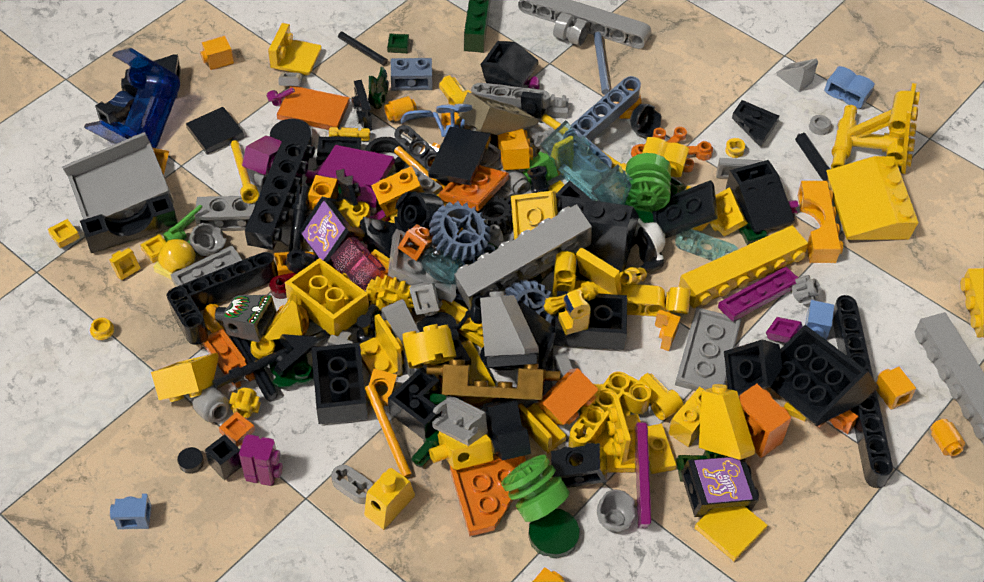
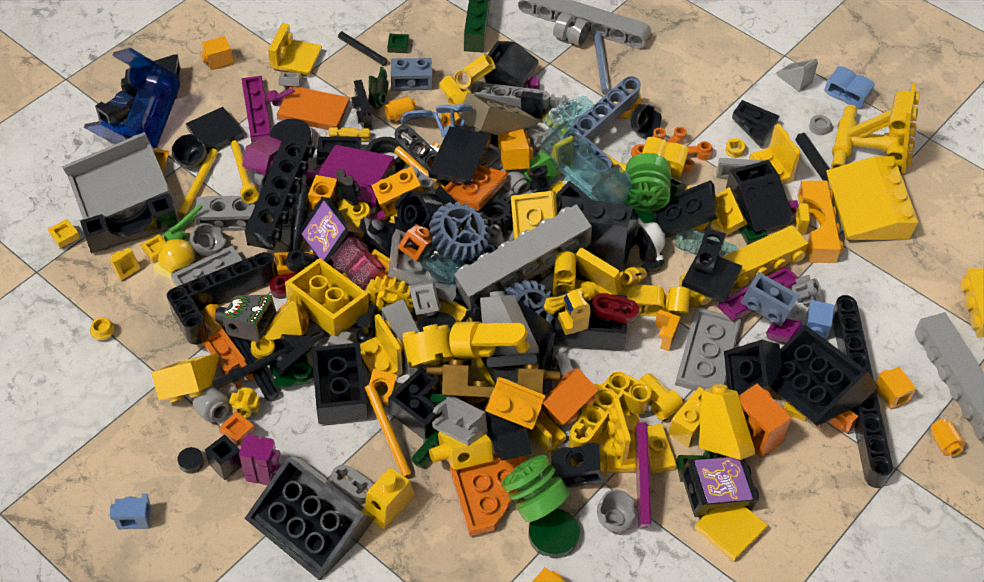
none -> black hair [171,134,207,168]
none -> yellow bar [177,148,218,218]
none -> magenta tile [241,75,271,143]
none -> black slope [244,455,375,580]
none -> black tile [431,181,455,204]
none -> yellow piece [449,322,530,359]
none -> yellow piece [454,53,496,89]
none -> light orange plate [485,377,545,430]
none -> clear light blue beam [544,96,593,130]
none -> dark red plate [592,293,639,324]
none -> black tile [681,251,742,303]
none -> black leg [694,228,726,274]
none -> sand blue brick [740,272,800,326]
none -> yellow bracket [749,124,800,185]
none -> yellow tile [795,203,810,235]

